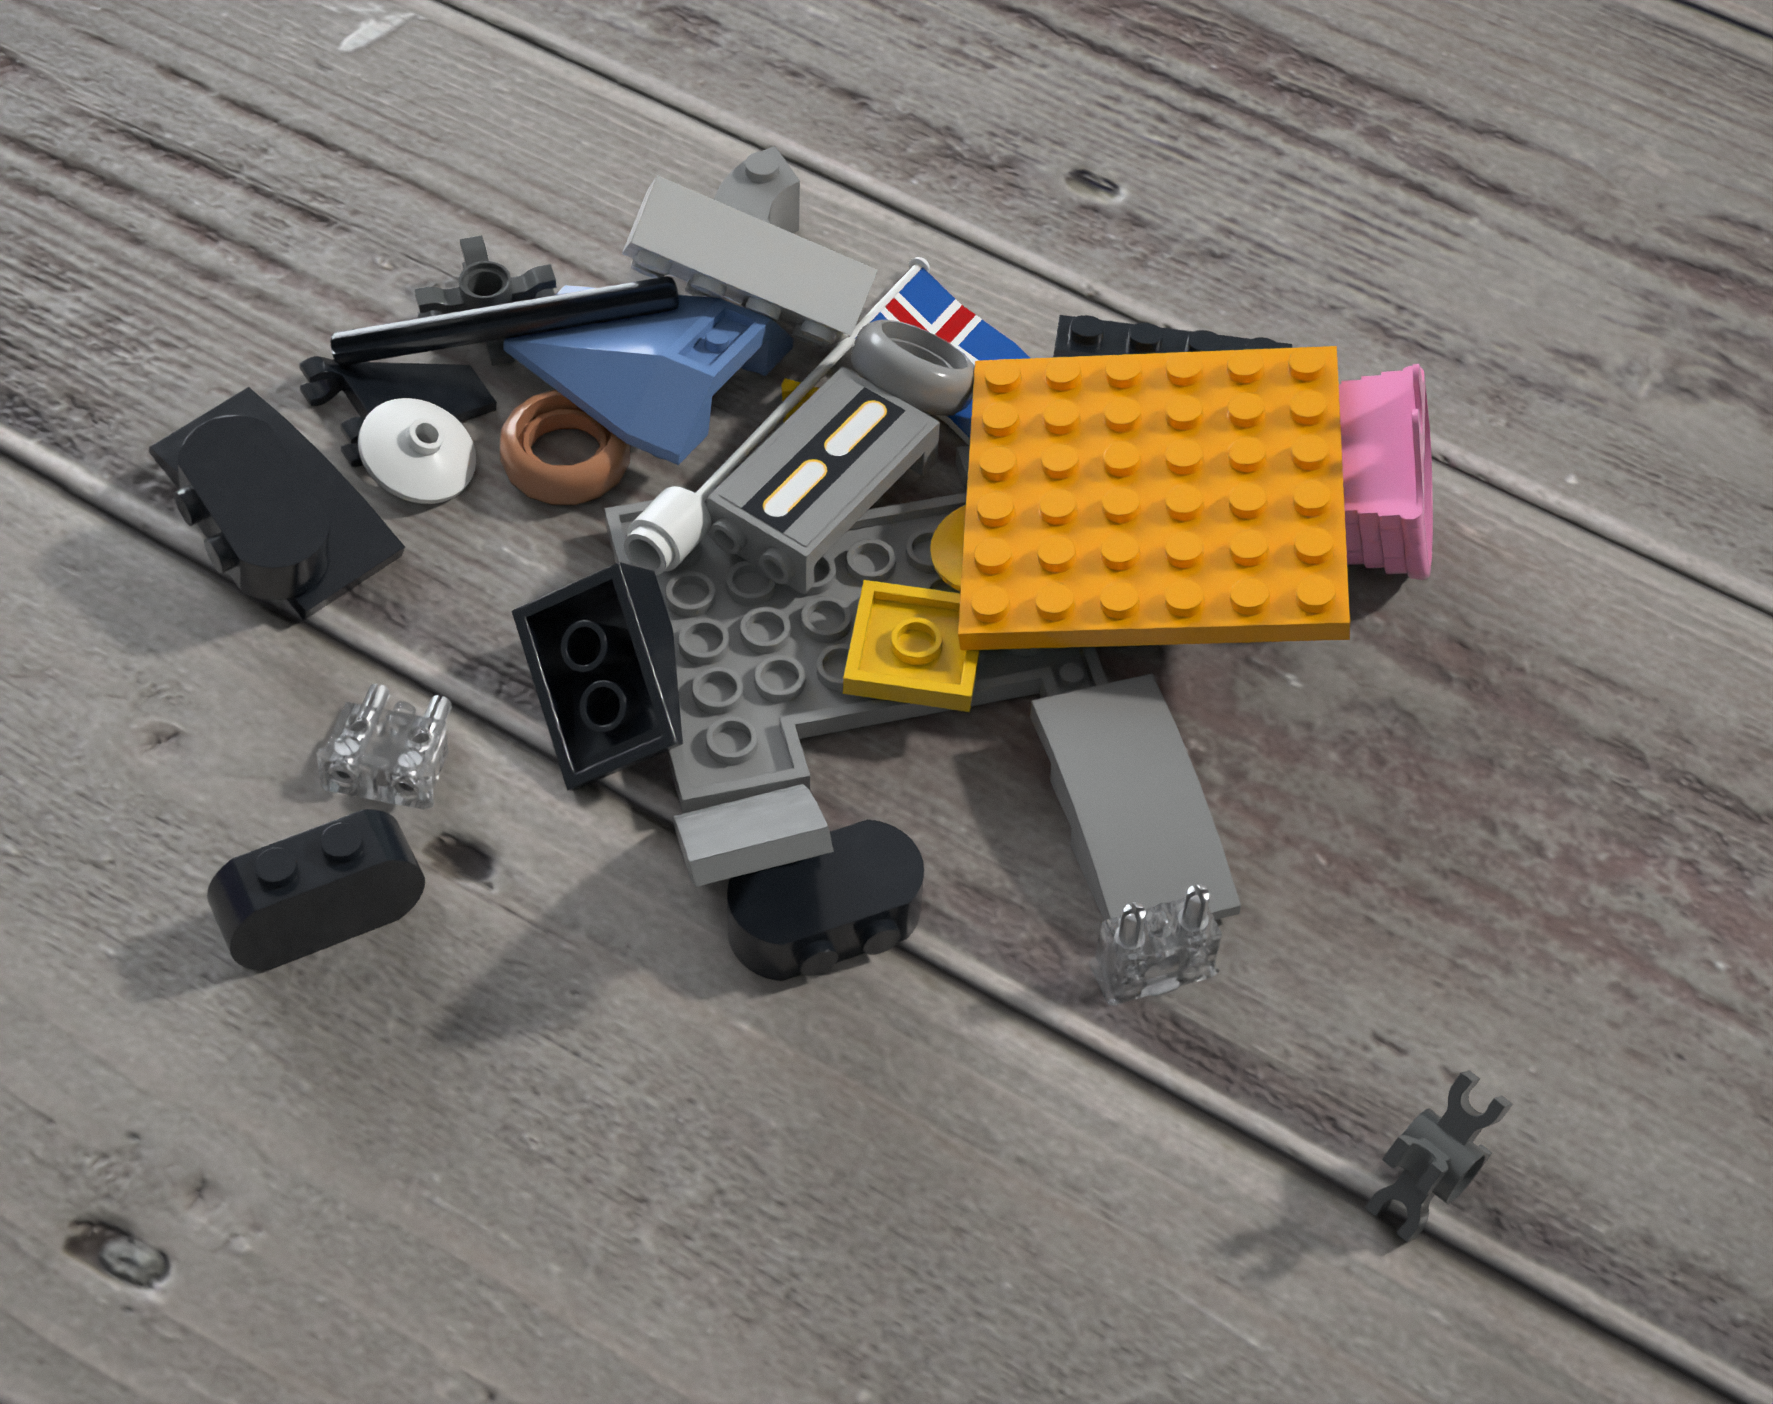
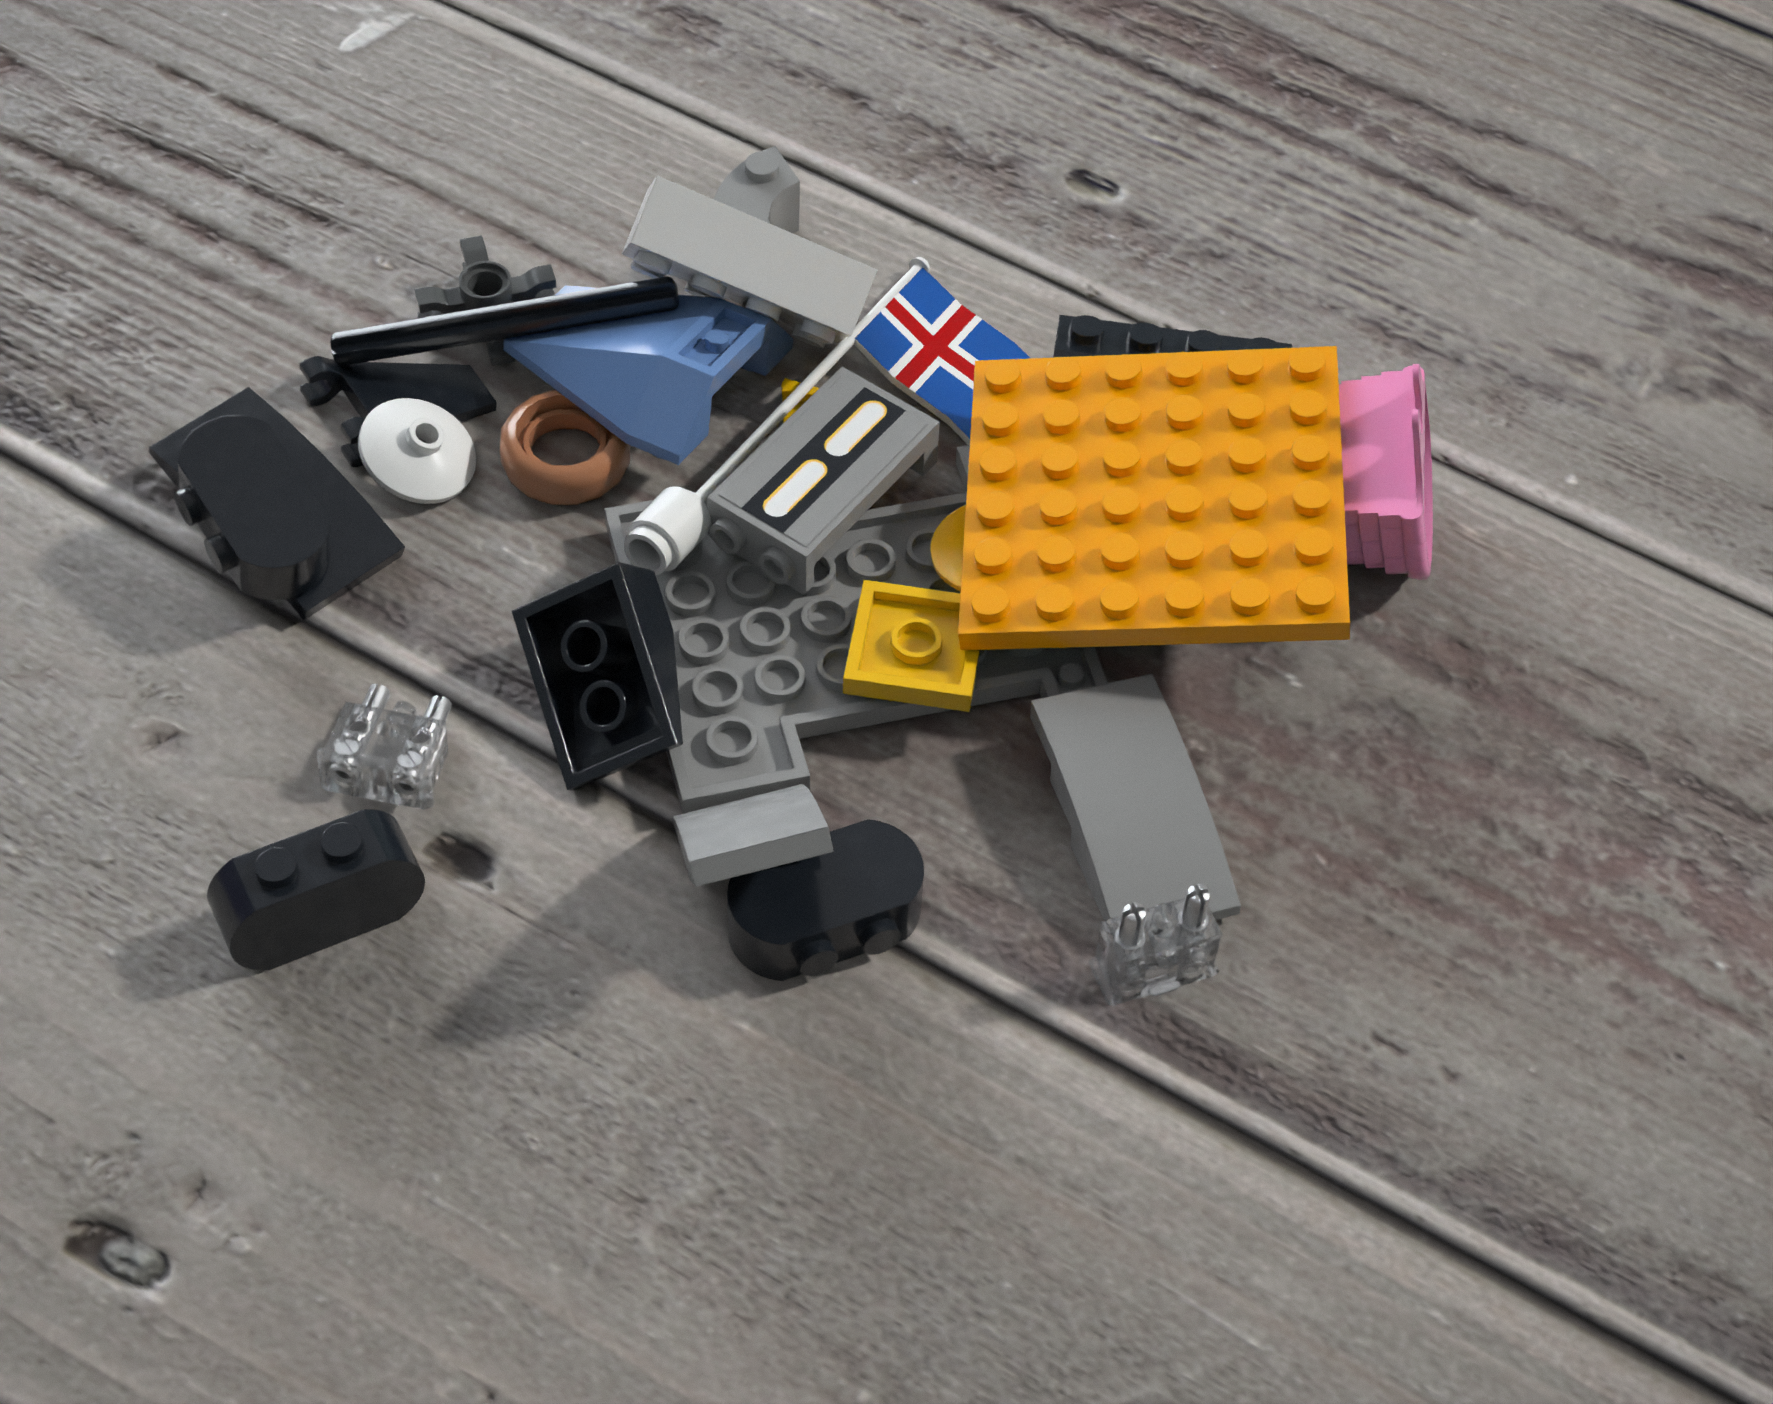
light grey wheel [851,320,975,416] -> none
dark grey pin [1365,1070,1513,1242] -> none

